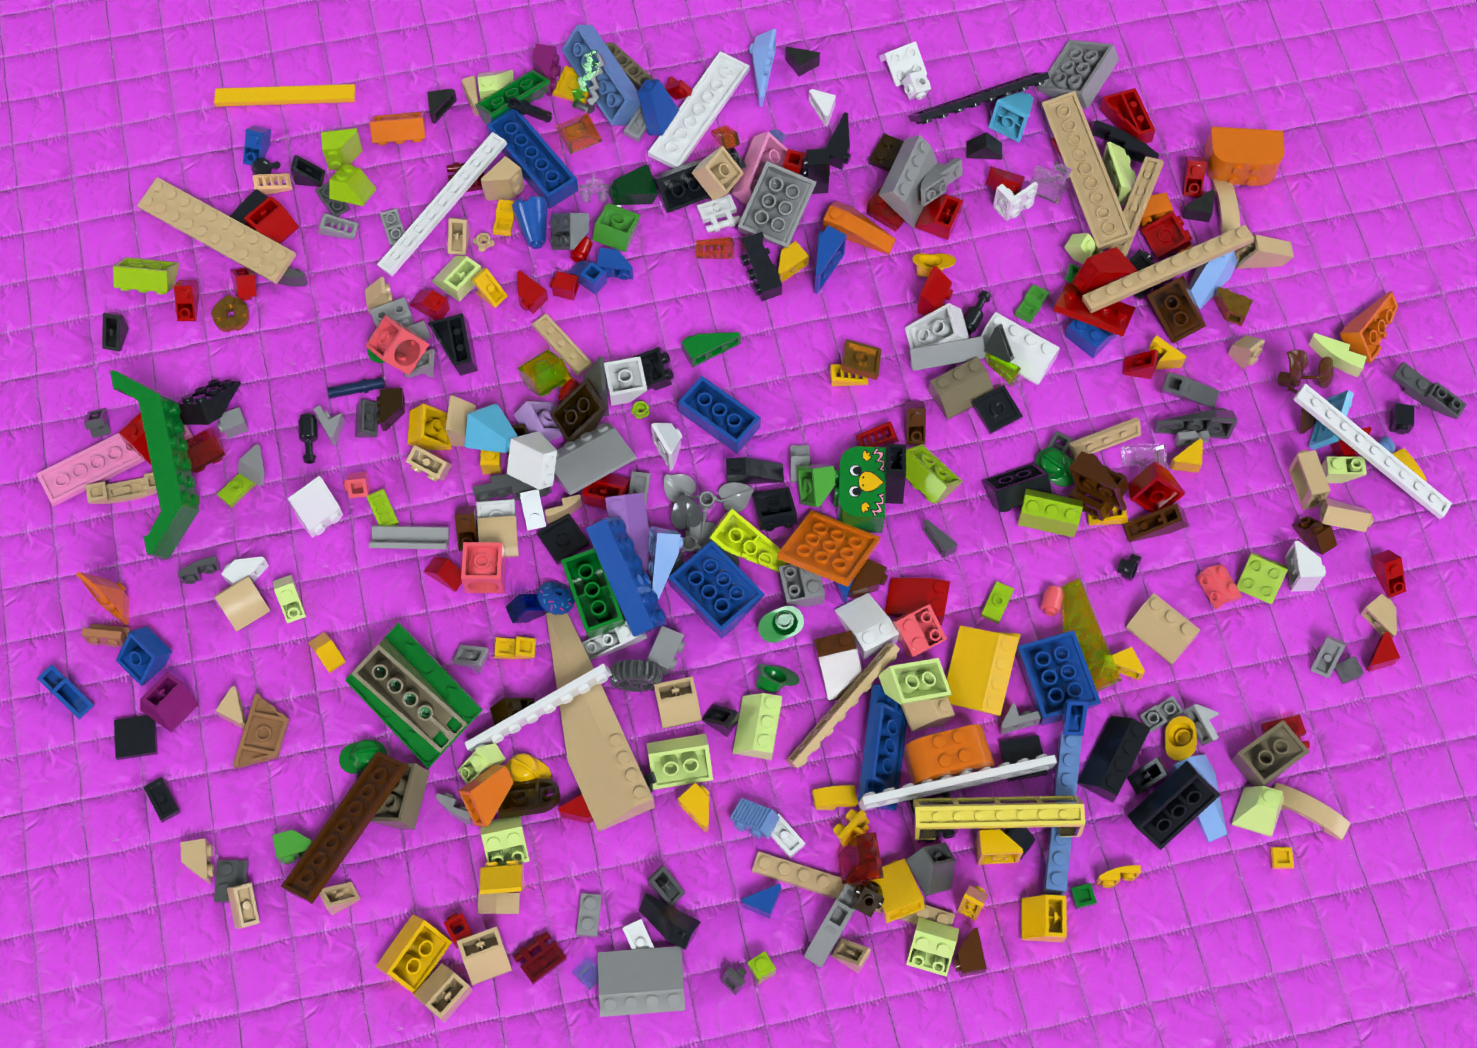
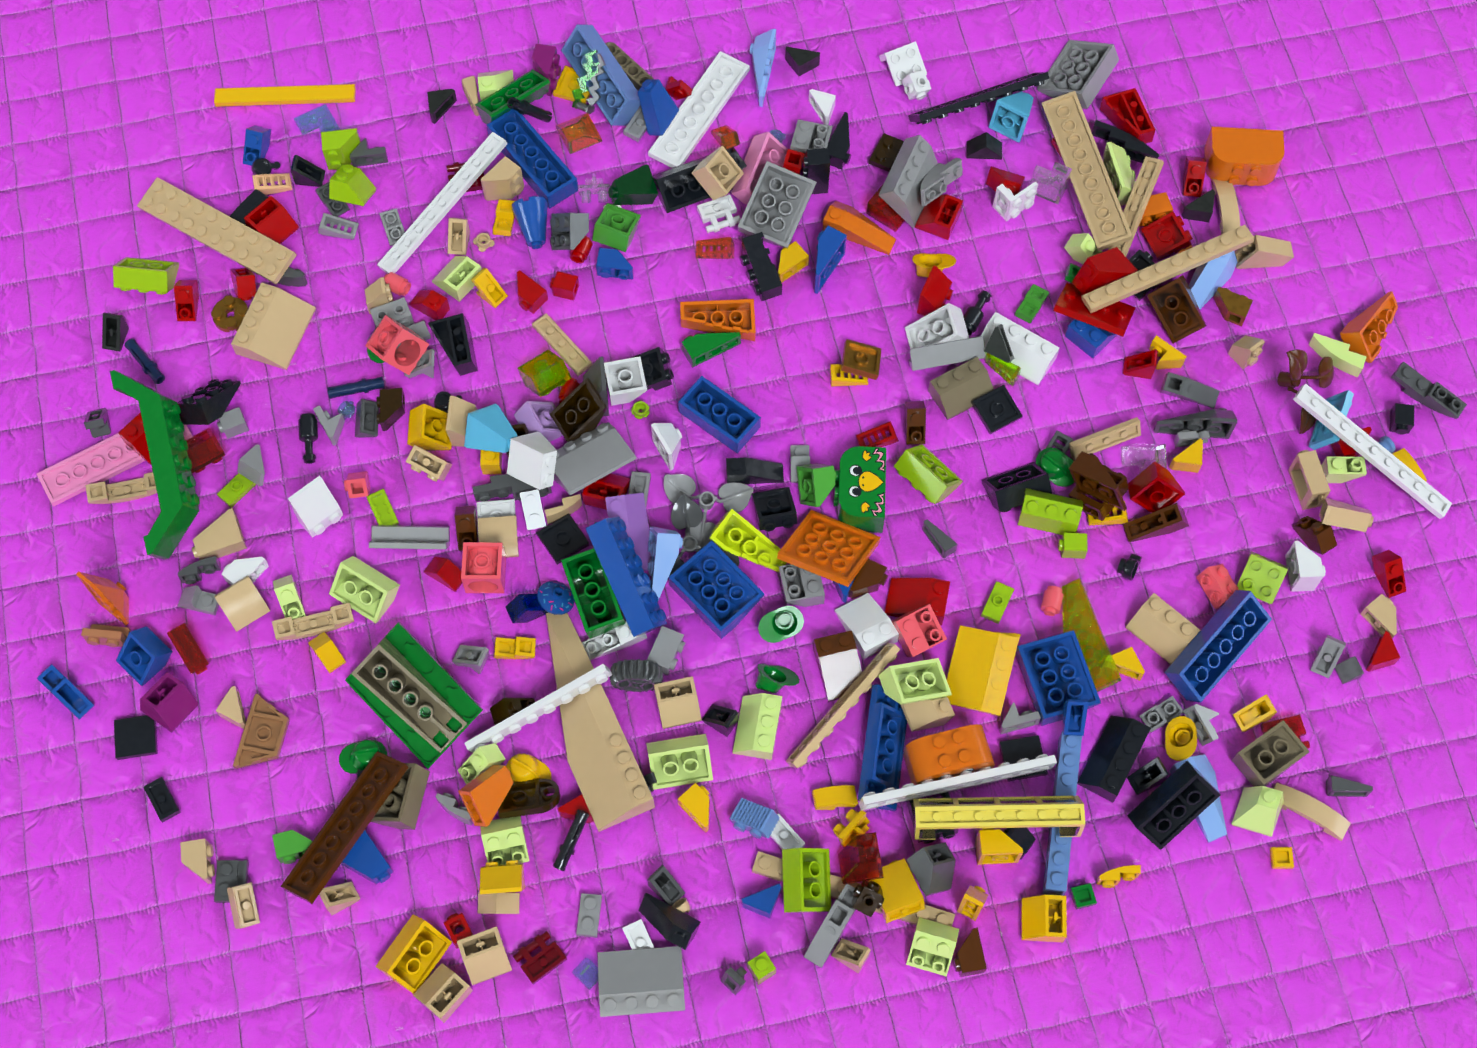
orange slope [369,111,427,145] -> none
blue slope [567,261,607,295] -> none
black slope [885,444,906,504] -> none
none -> dark blue pin [125,339,165,384]
none -> clear red slope [167,623,209,675]
none -> light grey slope [178,585,219,615]
none -> tan slope [192,508,247,560]
none -> tan slope [231,283,316,370]
none -> tan slope [272,603,354,640]
none -> clear light blue plate [294,104,340,135]
none -> yellowish green slope [329,556,400,623]
none -> clear light blue plate [337,401,356,420]
none -> blue slope [341,830,393,884]
none -> dark grey slope [350,138,388,167]
none -> coral brick [384,272,411,296]
none -> black piece [434,391,462,413]
none -> black pin [553,809,590,871]
none -> tan hinge [672,898,690,914]
none -> orange wedge [680,299,756,341]
none -> lime slope [782,848,831,913]
none -> light grey slope [790,119,833,157]
none -> lime brick [1058,533,1088,559]
none -> blue brick [1164,590,1272,703]
none -> yellow slope [1233,694,1277,732]
none -> dark grey slope [1326,776,1373,797]

